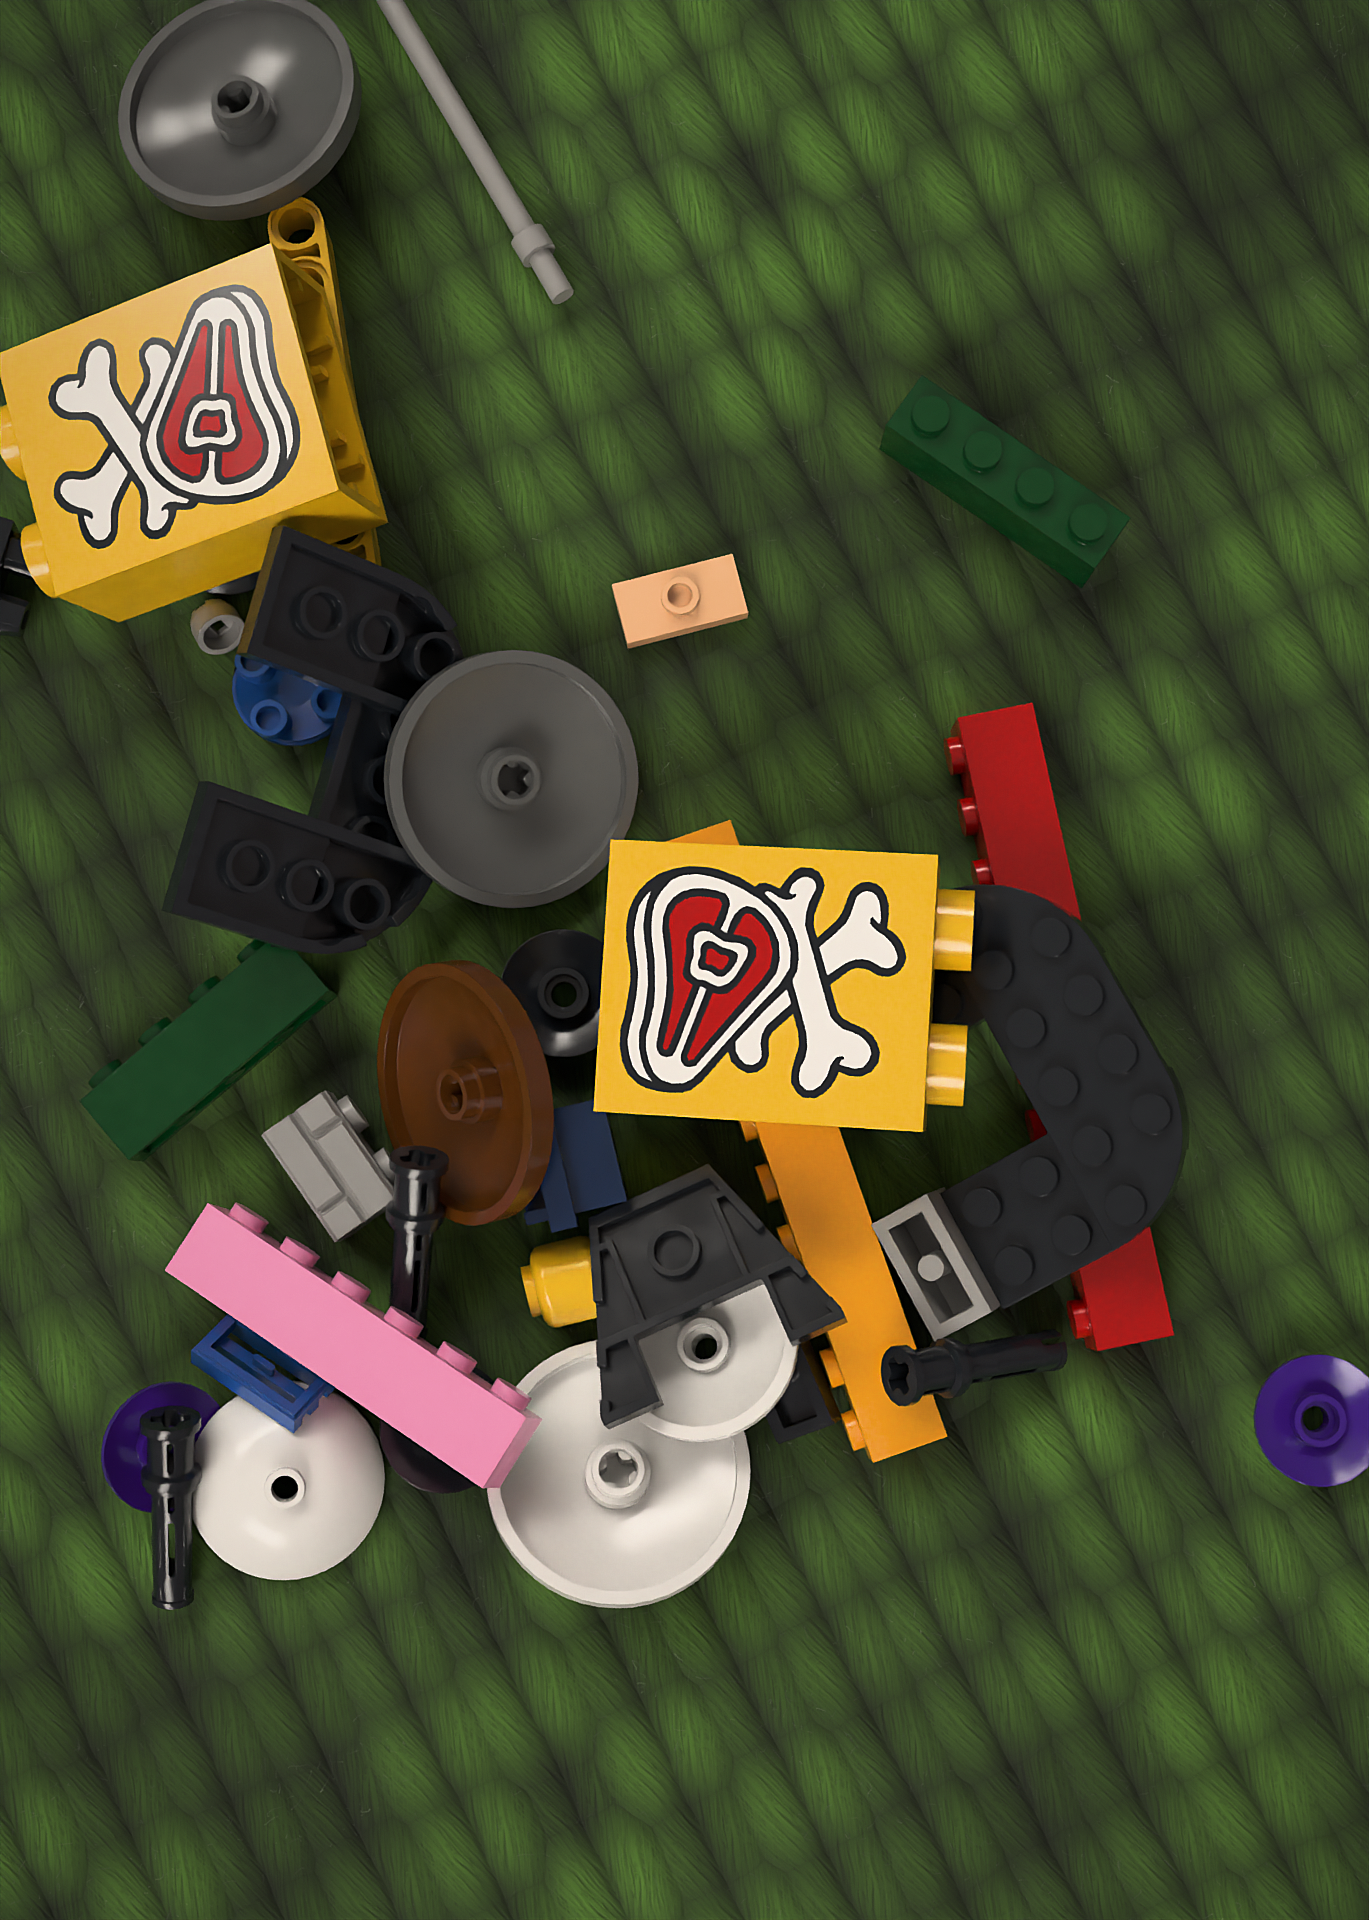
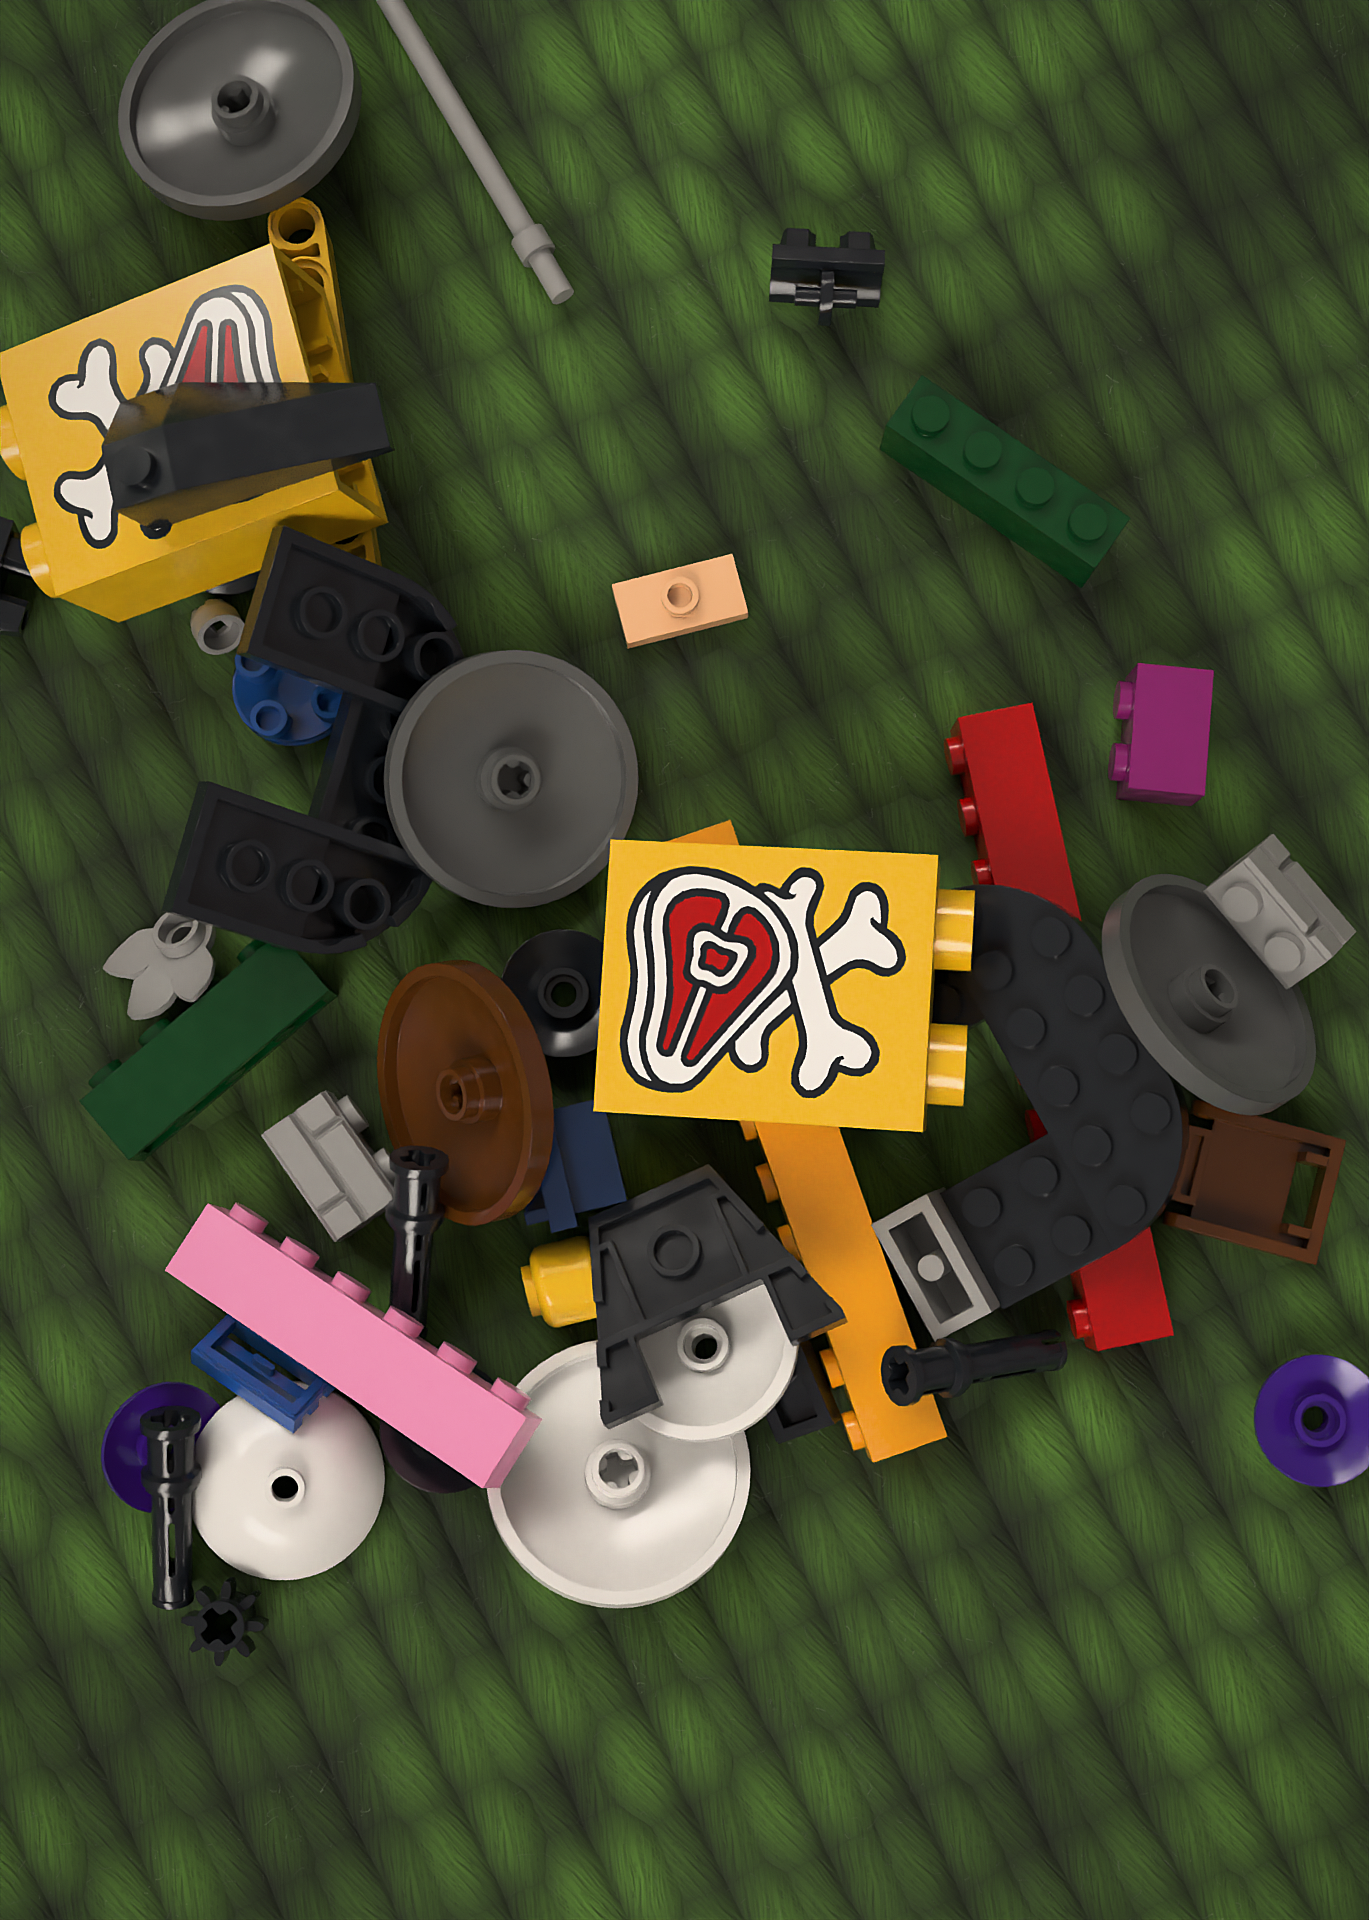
none -> black wedge [101,382,395,530]
none -> light grey plate [103,912,216,1020]
none -> black gear [181,1577,269,1666]
none -> black hips [769,228,885,326]
none -> dark grey dish [1102,874,1316,1116]
none -> magenta brick [1108,663,1214,806]
none -> reddish brown container [1162,1100,1346,1265]
none -> light grey brick [1203,834,1356,990]

